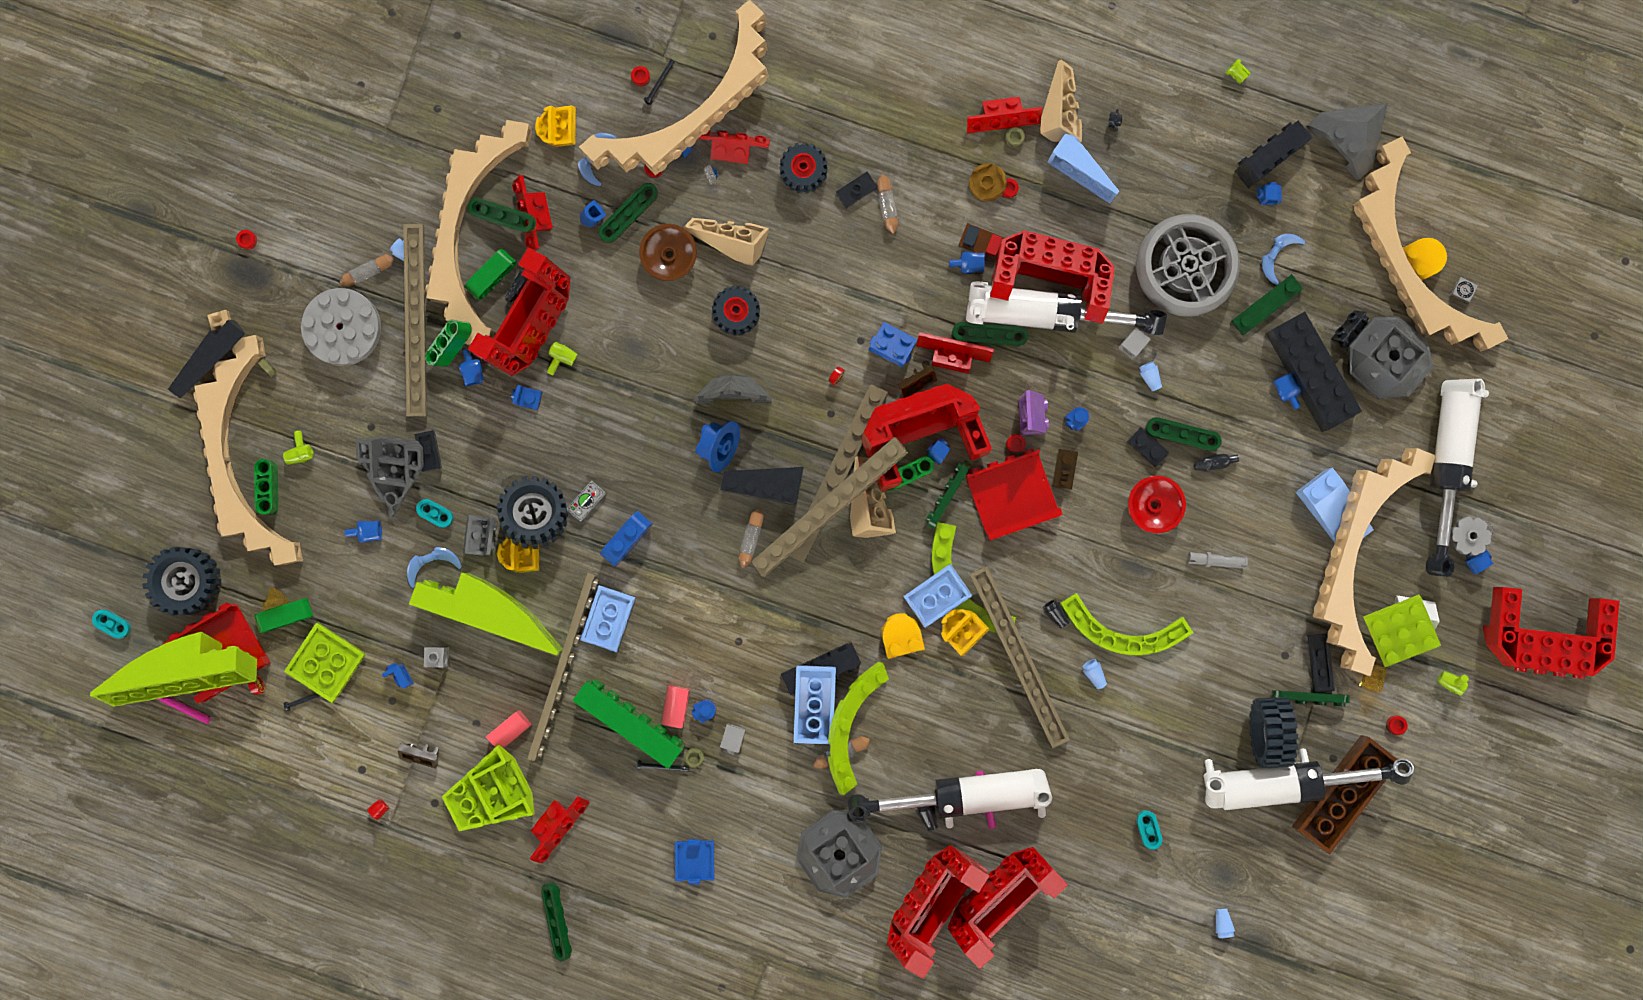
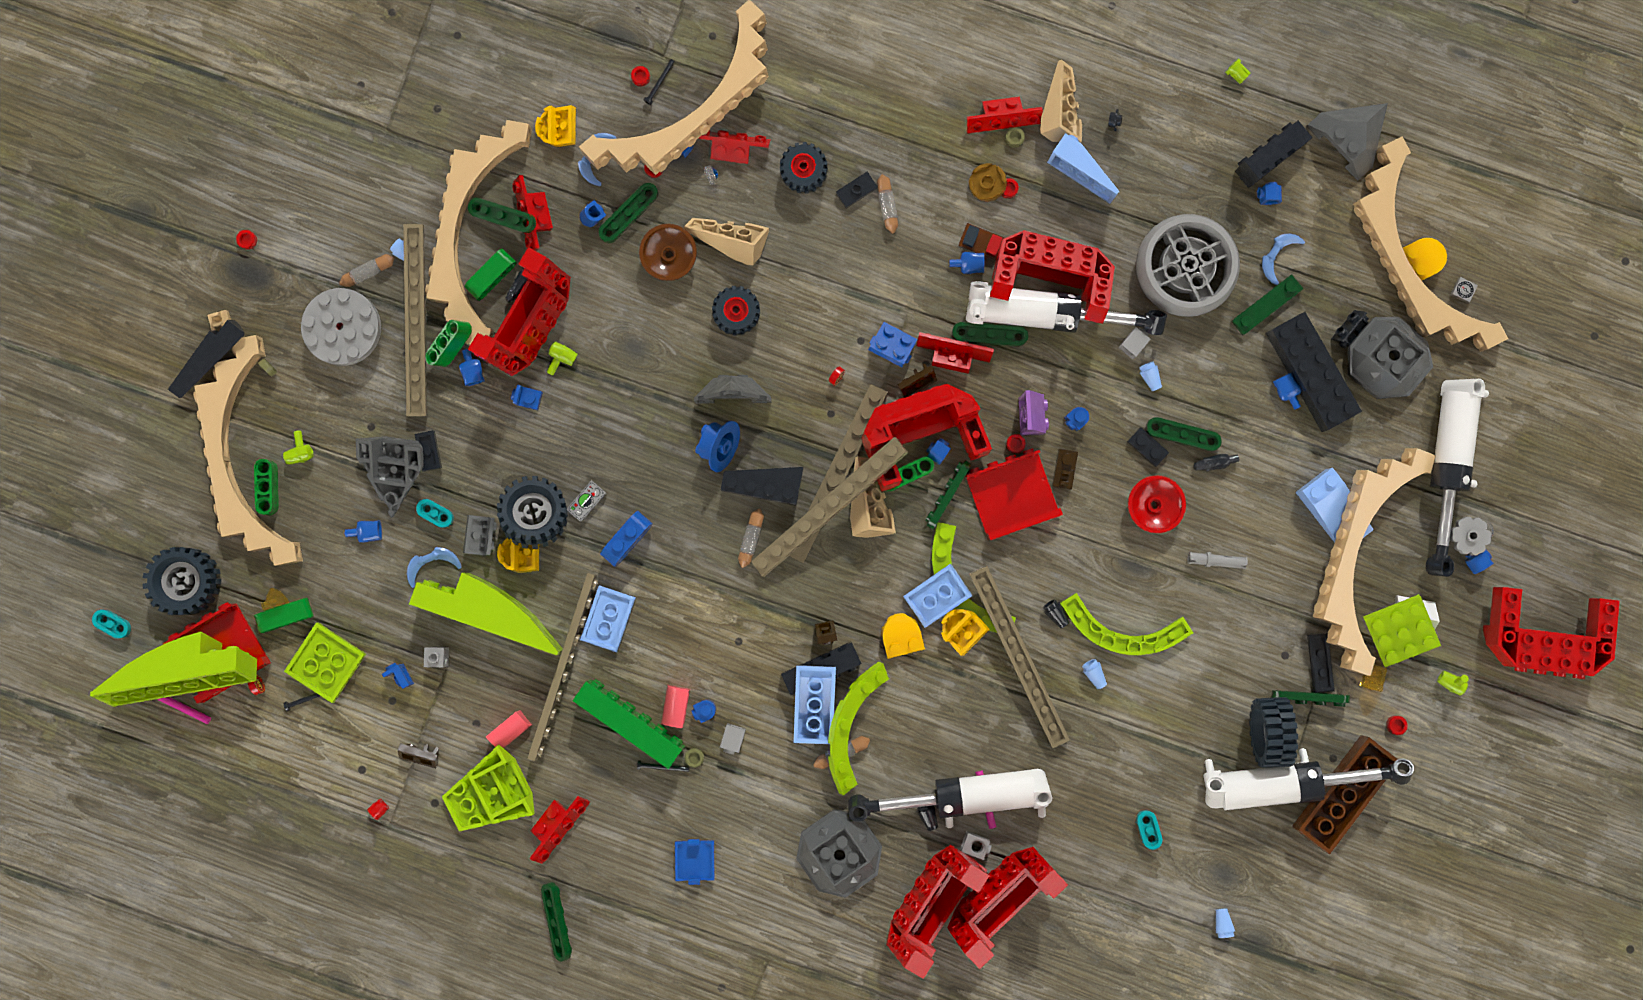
none -> dark brown plate [815,620,838,645]
none -> light grey brick [960,831,992,860]

